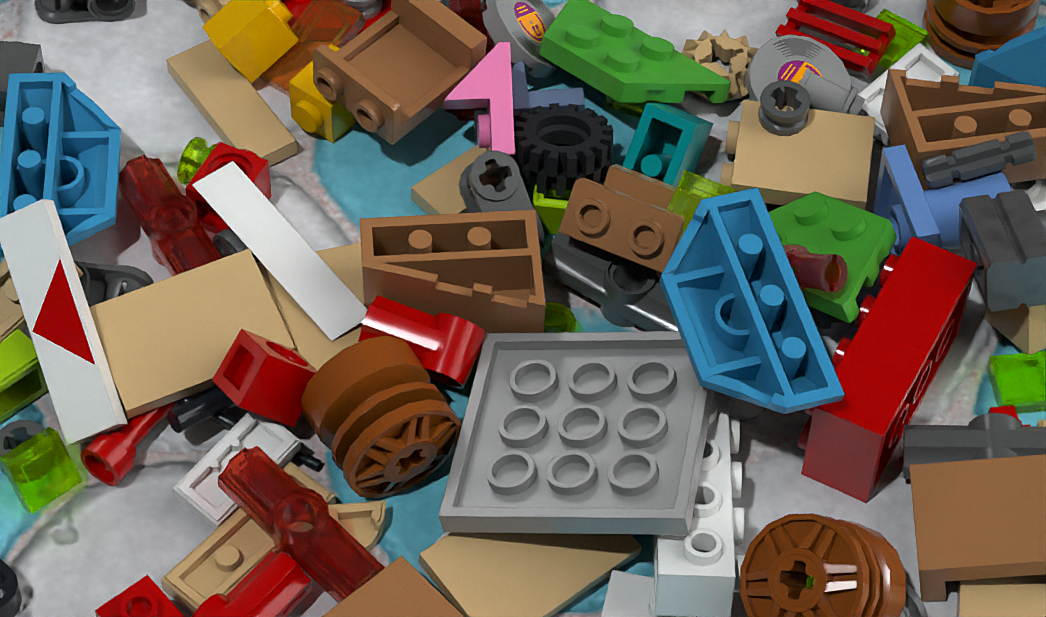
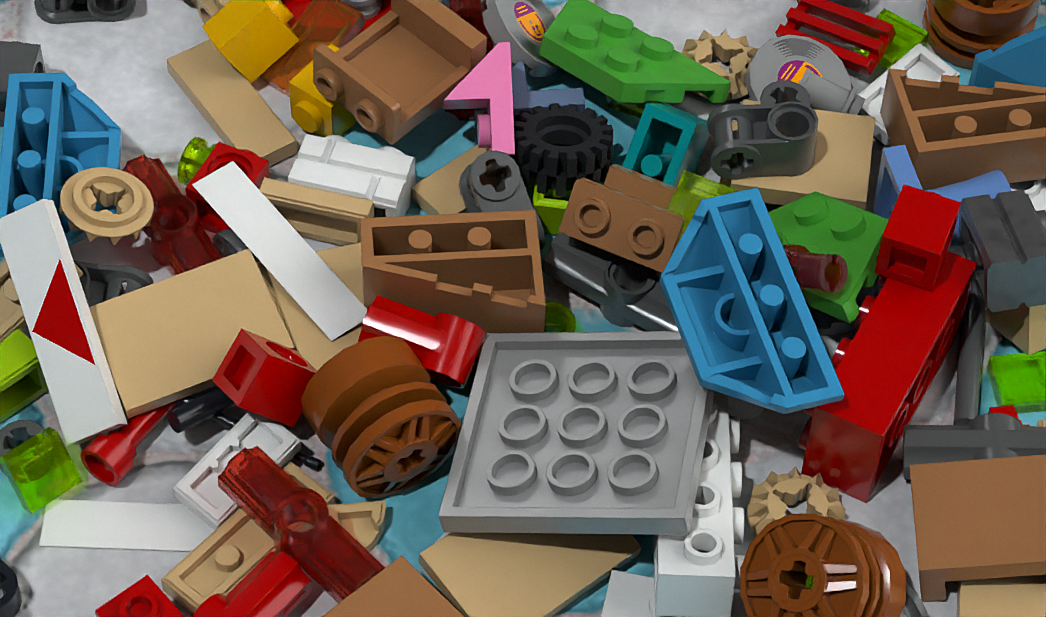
dark grey axle [922,131,1036,188] -> none
none -> white sticker [39,499,215,552]
none -> tan gear [59,167,154,246]
none -> tan tile [259,177,374,246]
none -> white brick [288,134,416,218]
none -> dark grey piece [707,101,818,180]
none -> tan gear [747,466,846,536]
none -> red brick [874,184,961,292]
none -> dark grey bar [953,278,985,426]

